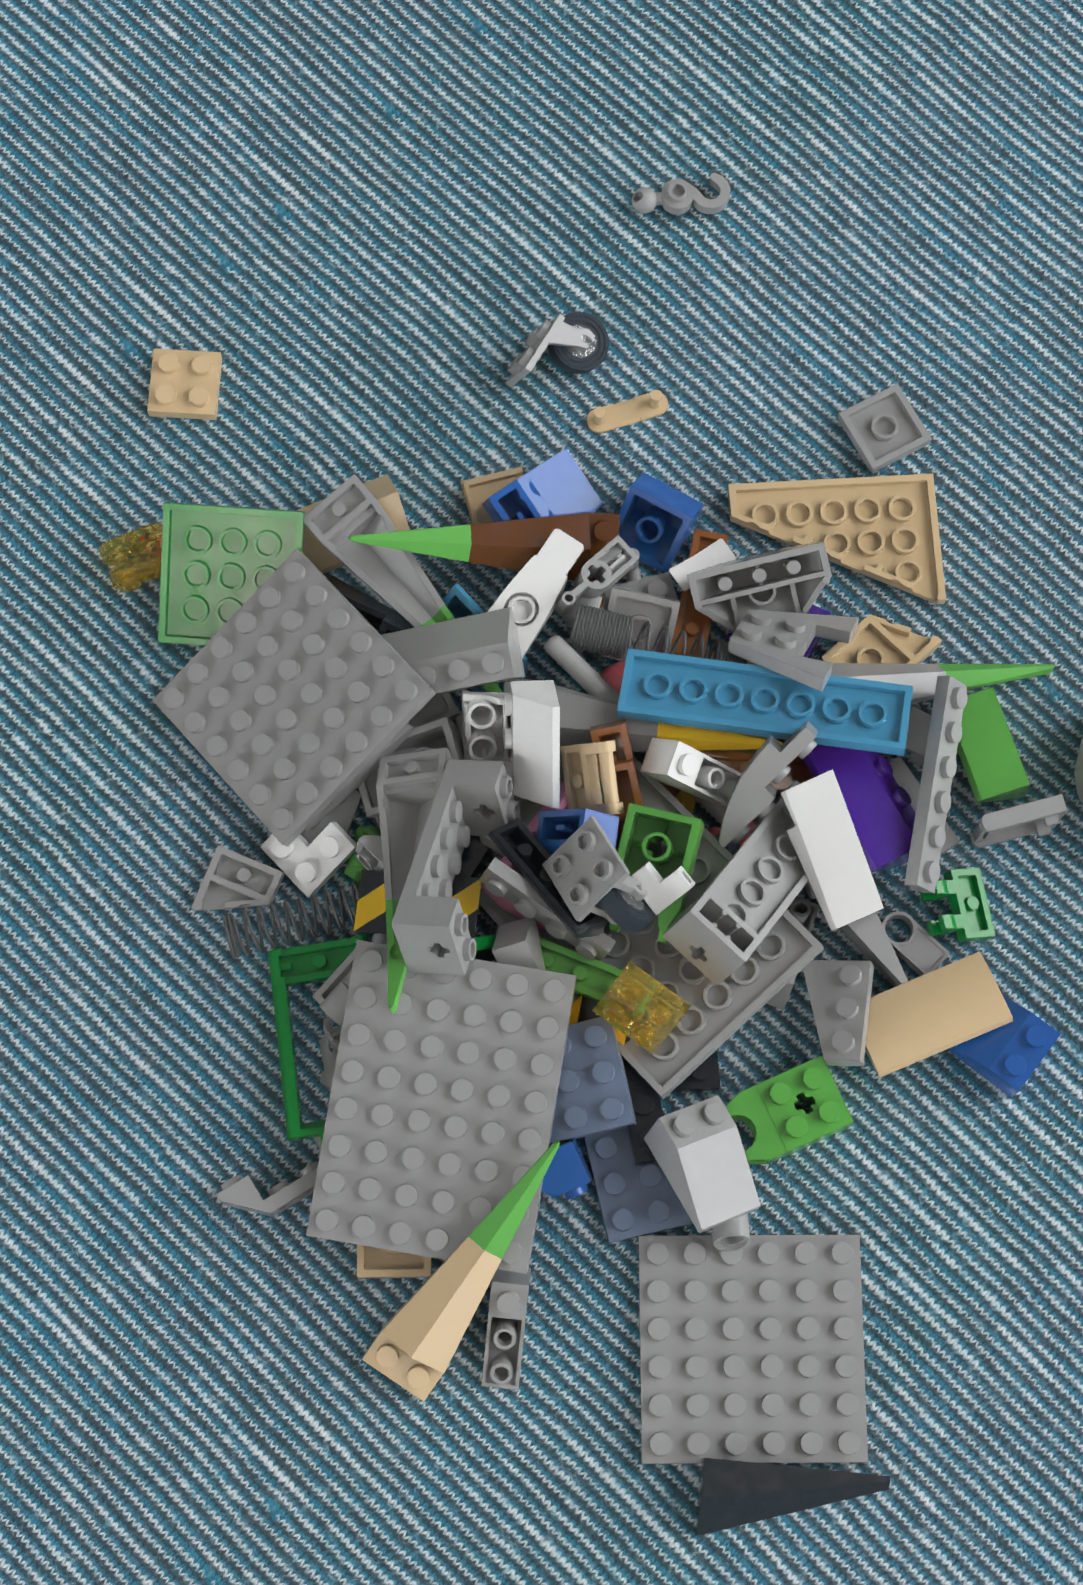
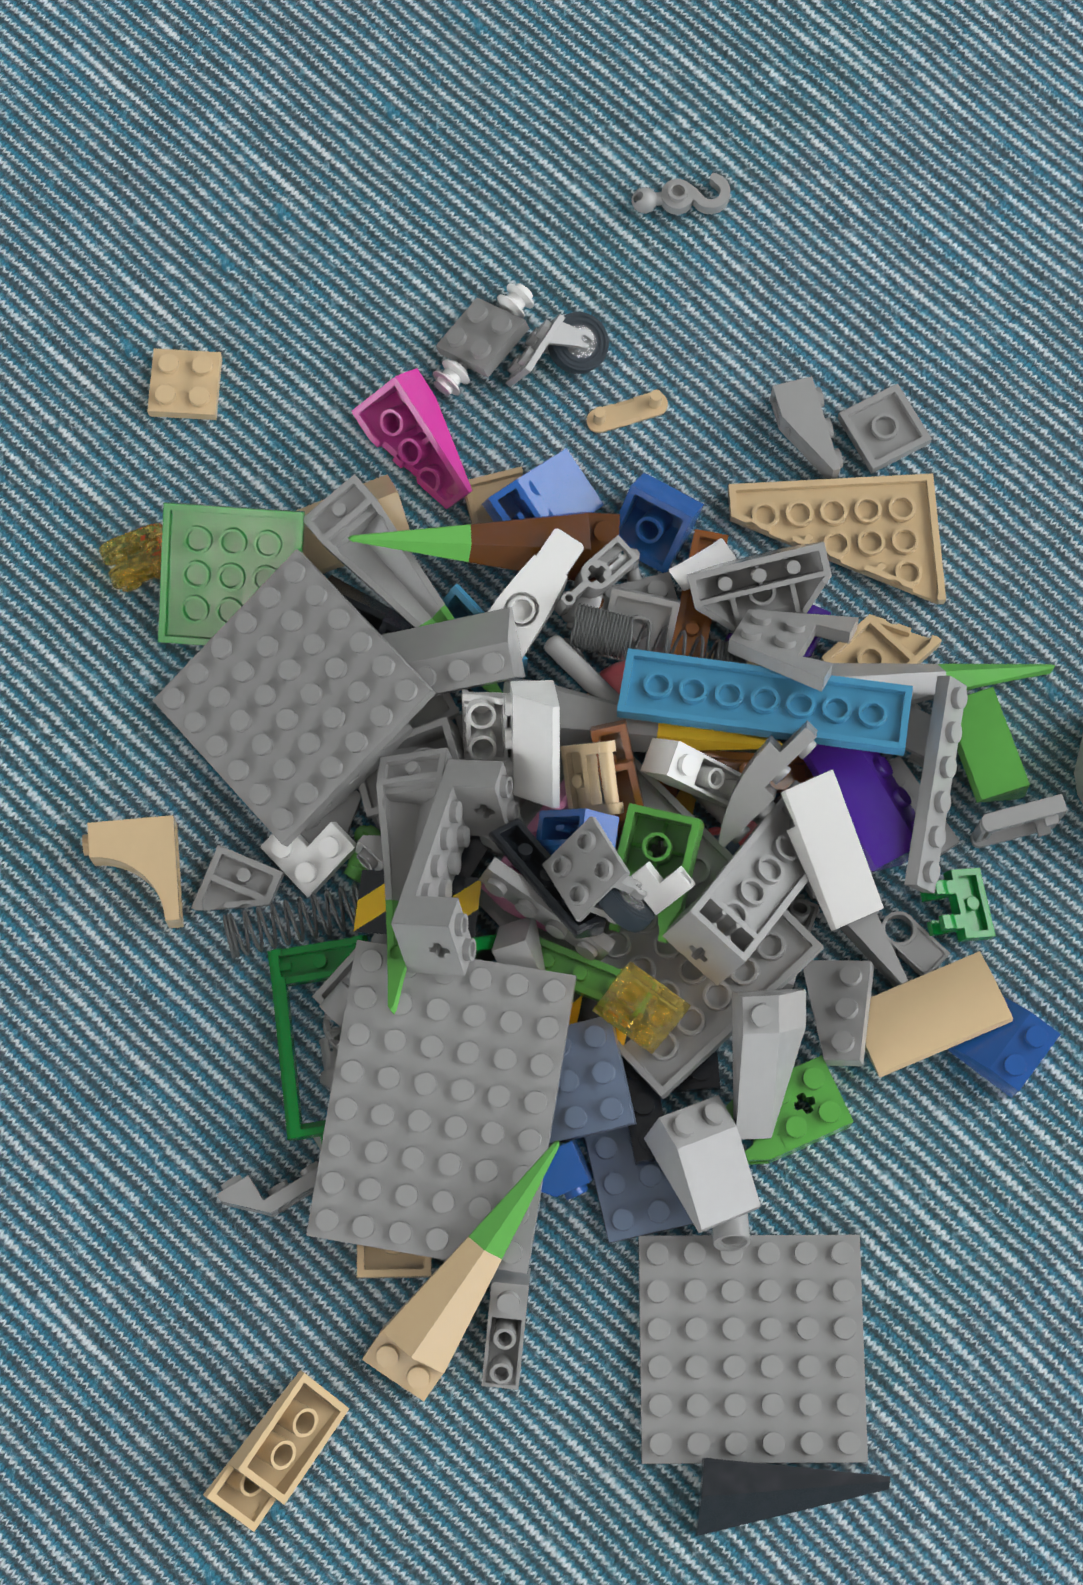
none -> tan arch [82,815,184,928]
none -> tan slope [203,1370,349,1532]
none -> dark pink wedge [351,368,473,509]
none -> light grey plate [433,283,534,396]
none -> light grey wedge [732,989,806,1140]
none -> light grey slope [770,376,843,479]

